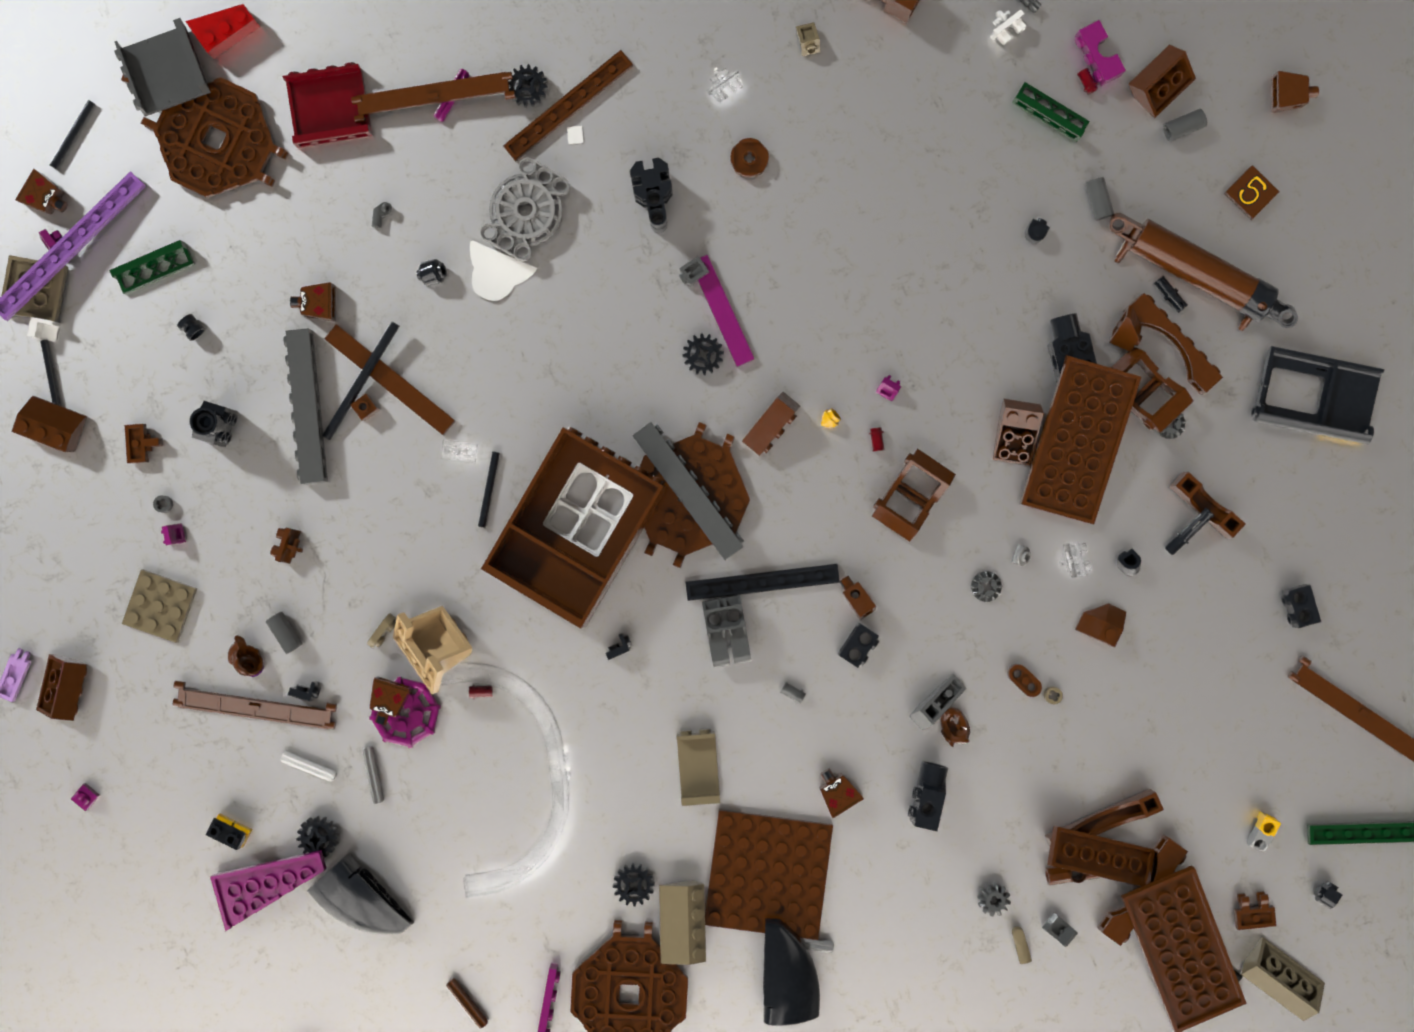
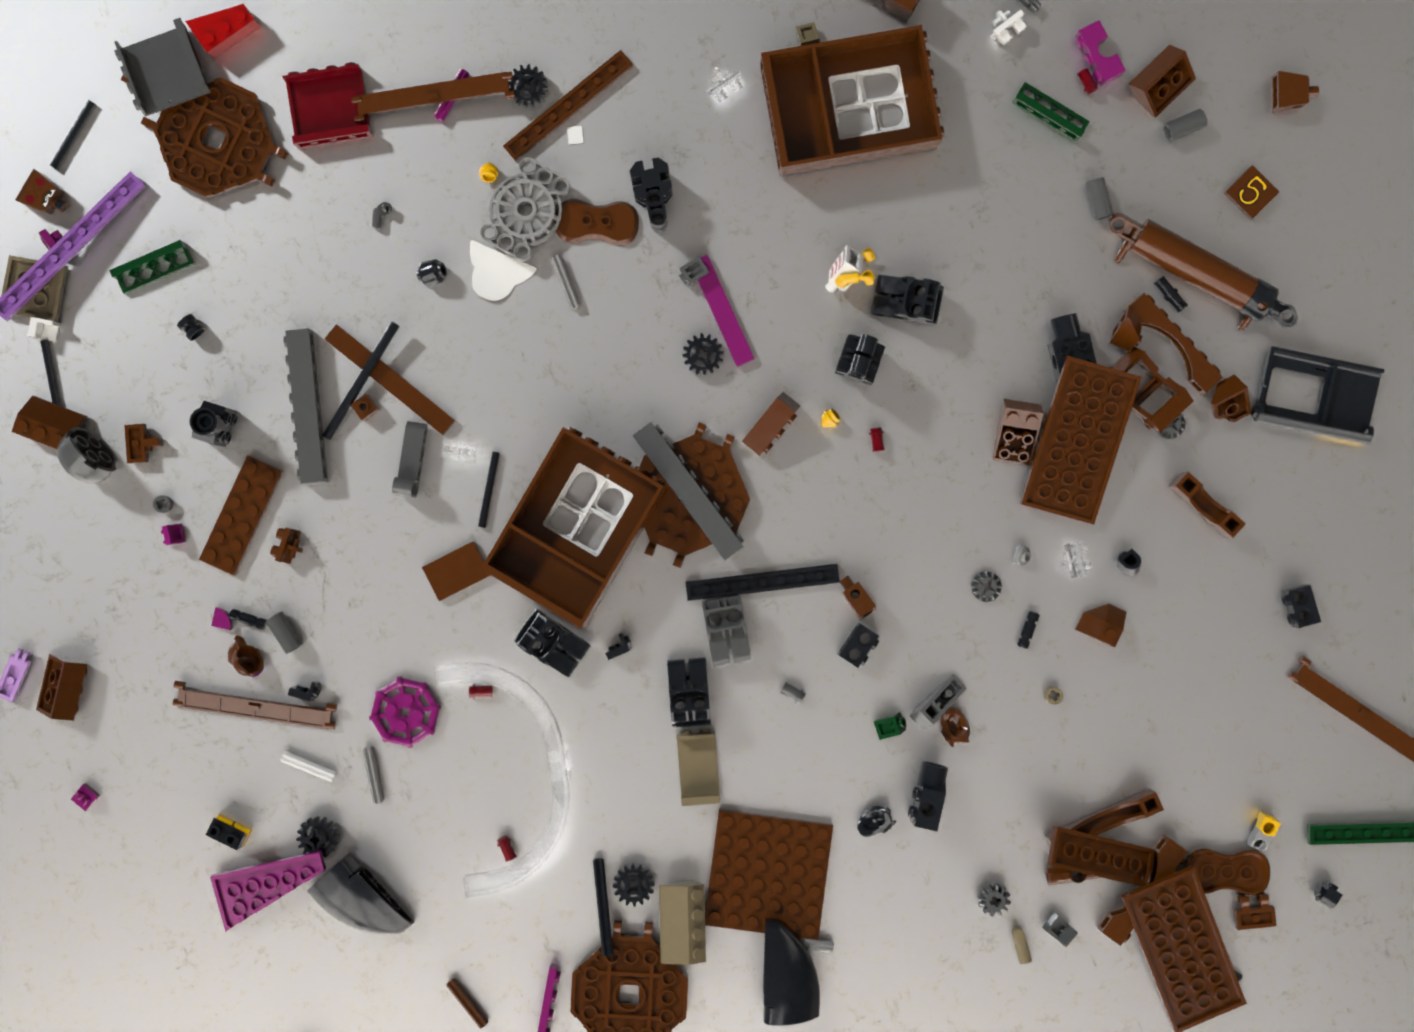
dark tan plate [122,569,197,643] -> none
reddish brown torso [290,282,336,322] -> none
dark tan plate [367,613,396,648] -> none
reddish brown torso [370,676,413,725] -> none
tan windscreen [393,605,472,694] -> none
reddish brown plate [730,138,769,178] -> none
reddish brown torso [819,768,864,818] -> none
reddish brown window [872,448,956,542] -> none
magenta tile [876,375,902,402] -> none
reddish brown plate [1007,664,1042,697] -> none
black plate [1025,218,1050,244] -> none
black axle [1165,508,1214,555] -> none
dark tan slope [1241,937,1325,1021] -> none
none -> dark grey cylinder [57,427,118,483]
none -> reddish brown plate [199,455,284,576]
none -> magenta tile [211,607,232,630]
none -> black axle [229,609,266,630]
none -> dark grey beam [392,421,428,498]
none -> reddish brown tile [422,541,491,601]
none -> yellow plate [479,162,498,183]
none -> dark red pin [497,835,517,862]
none -> black connector [514,608,591,677]
none -> light grey axle [551,254,580,309]
none -> reddish brown plate [555,199,639,246]
none -> black axle [593,858,613,956]
none -> black connector [667,657,711,728]
none -> reddish brown panel [760,25,944,176]
none -> torso [826,245,875,293]
none -> black connector [835,334,885,386]
none -> black hat [857,806,896,837]
none -> black connector [870,275,944,325]
none -> dark green bracket [874,712,906,740]
none -> black axle [1017,611,1040,649]
none -> reddish brown plate [1185,849,1270,895]
none -> reddish brown slope [1211,374,1251,422]

